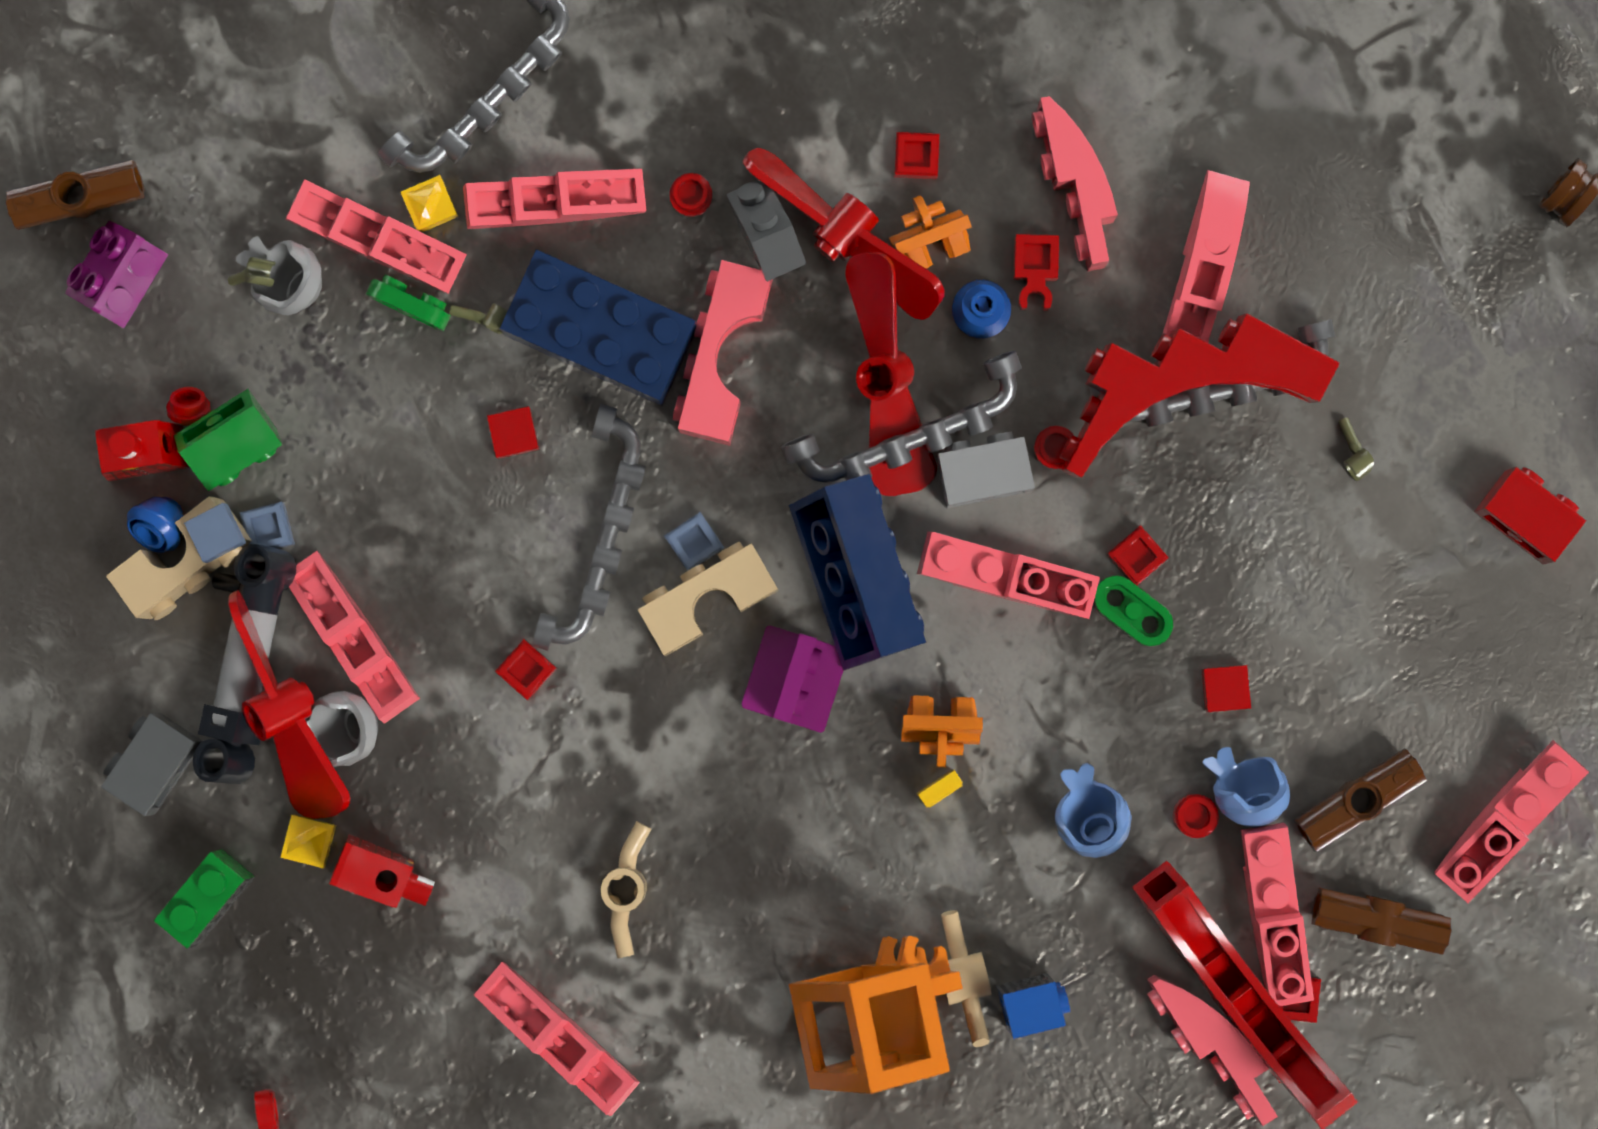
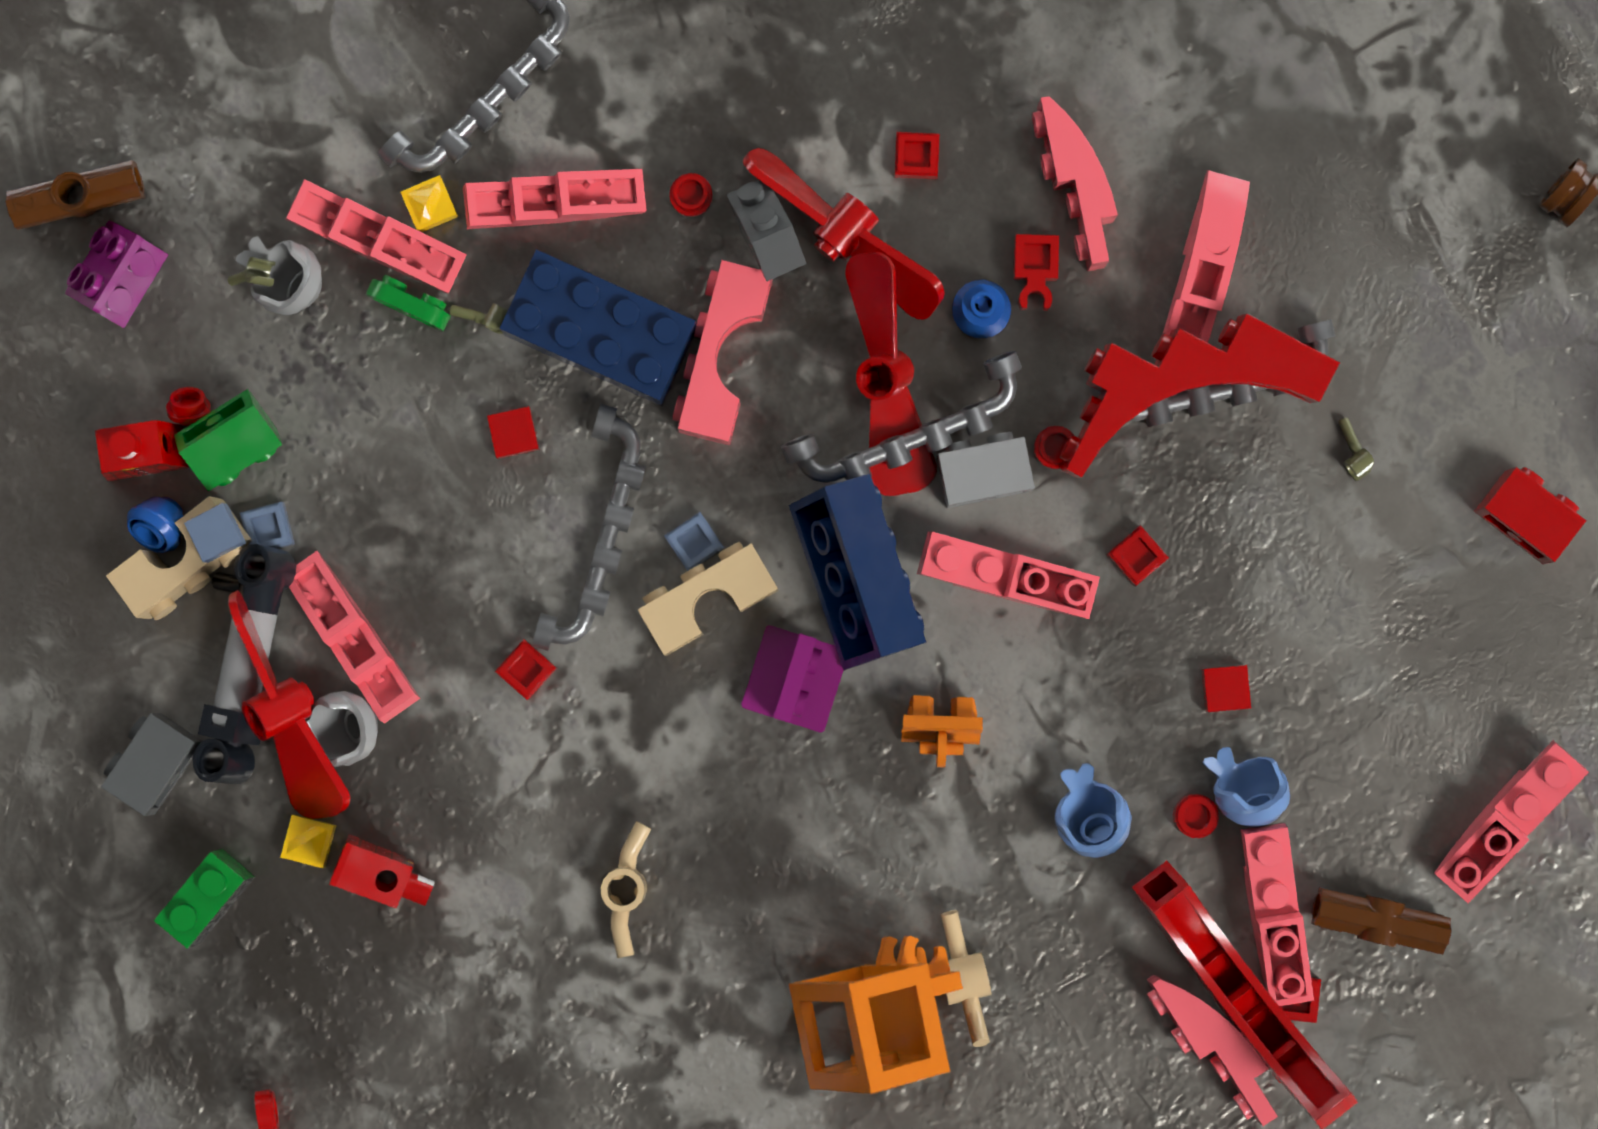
coral slope [474,962,640,1116] -> none
orange hips [888,195,972,269] -> none
yellow tile [916,769,963,808] -> none
blue brick [996,973,1071,1039] -> none
green plate [1094,576,1173,646] -> none
reddish brown piece [1294,748,1427,852] -> none

